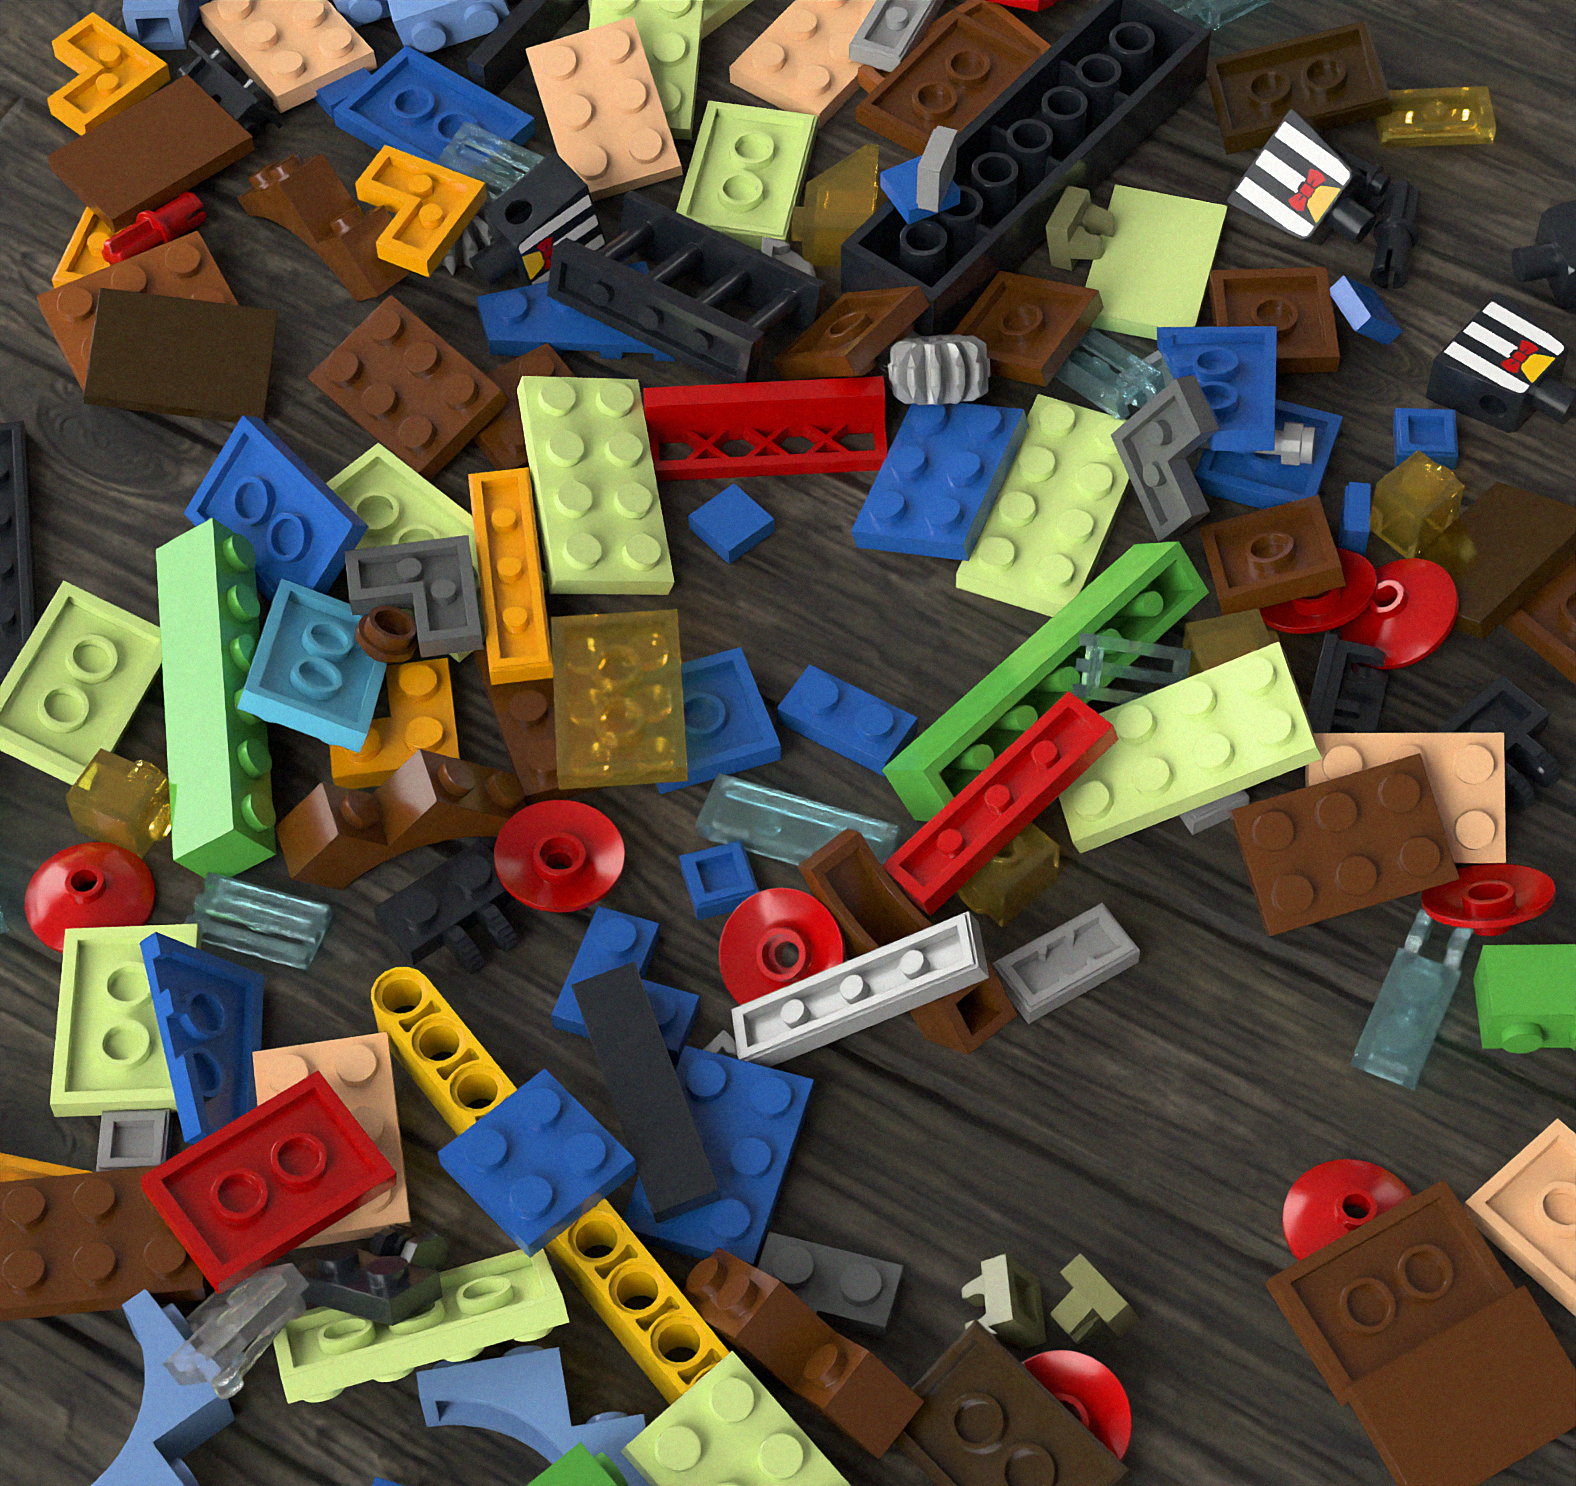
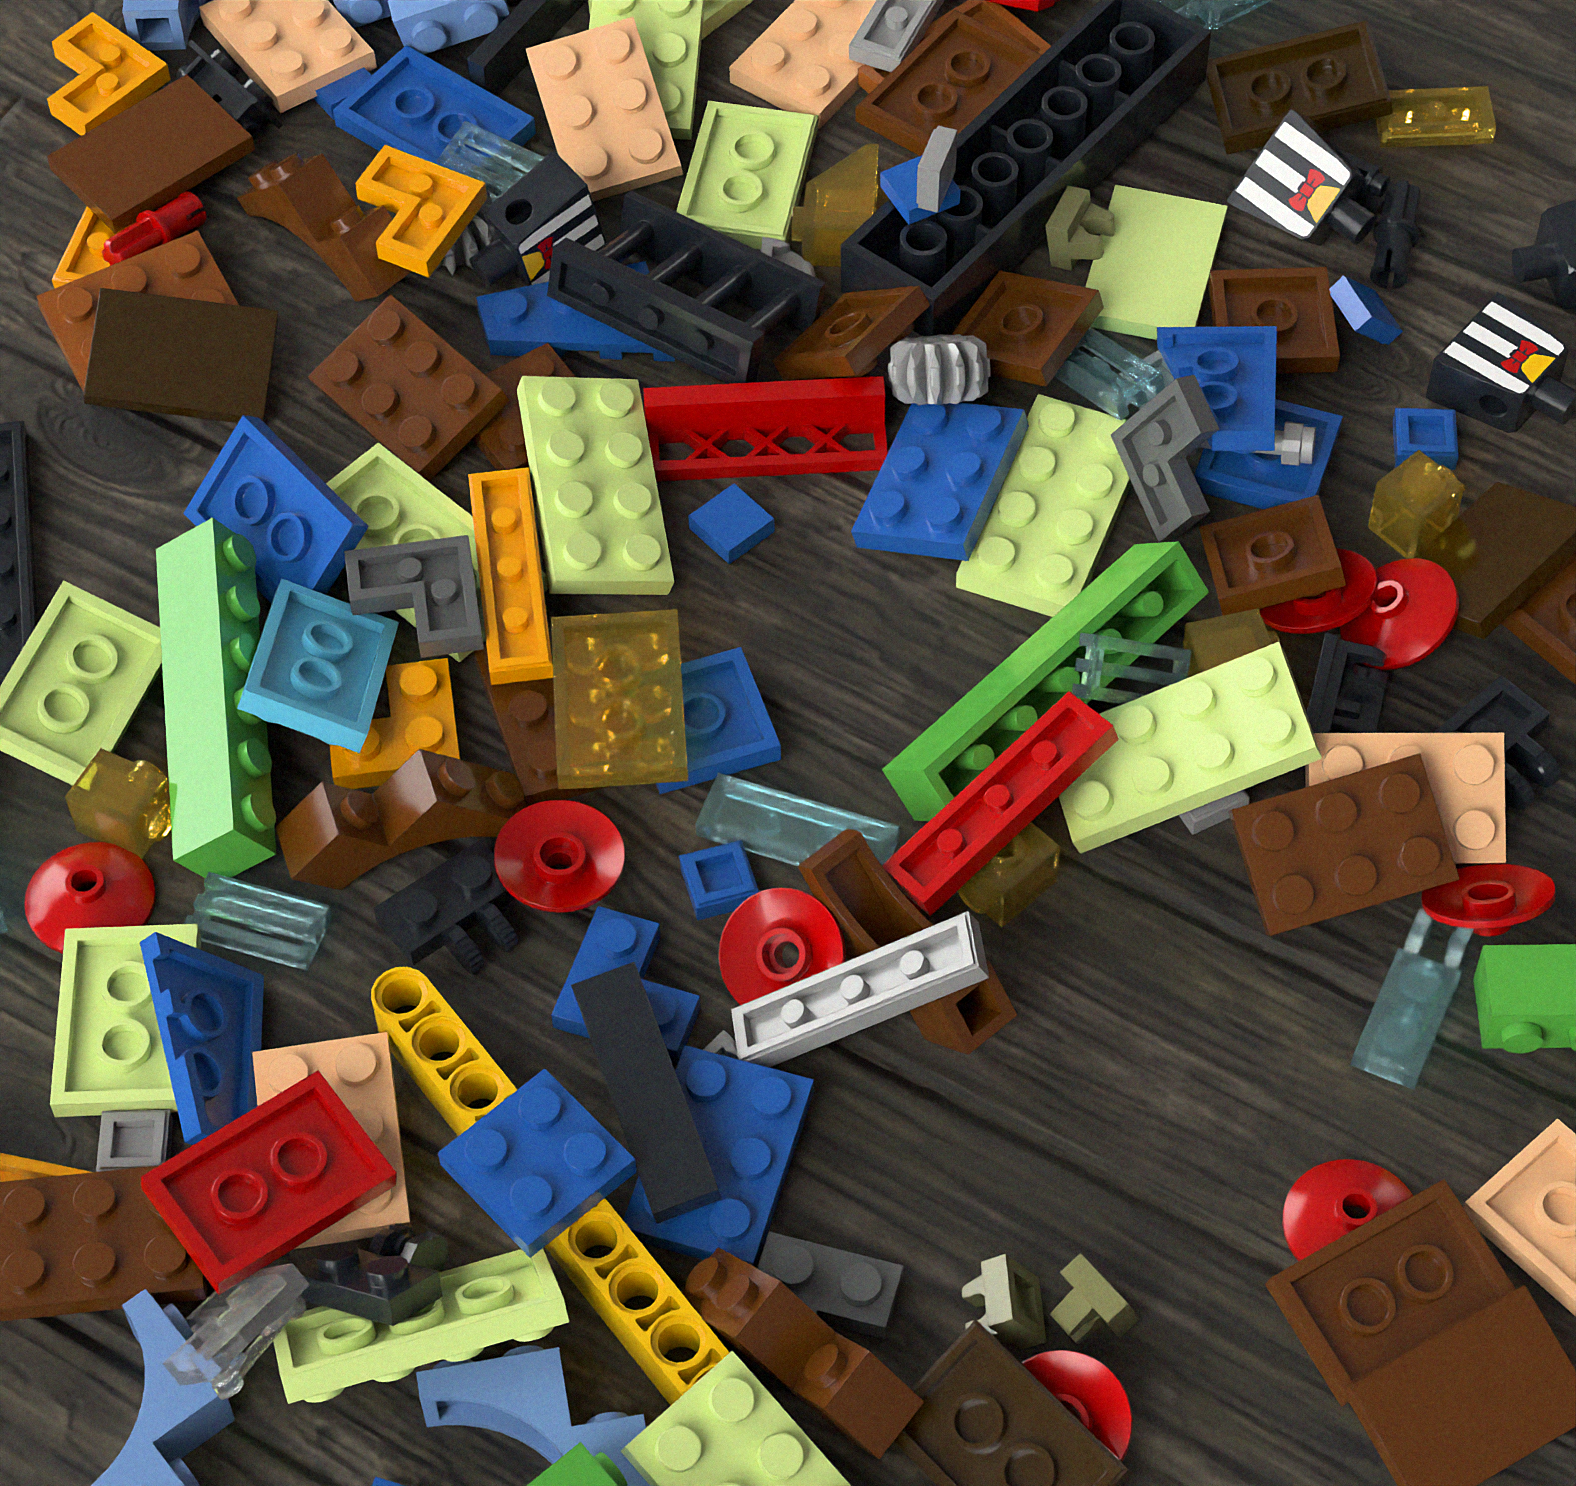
reddish brown plate [355,606,418,663] -> none
blue plate [777,664,918,777] -> none
light grey plate [992,903,1140,1024] -> none
blue tile [1338,482,1371,557] -> none

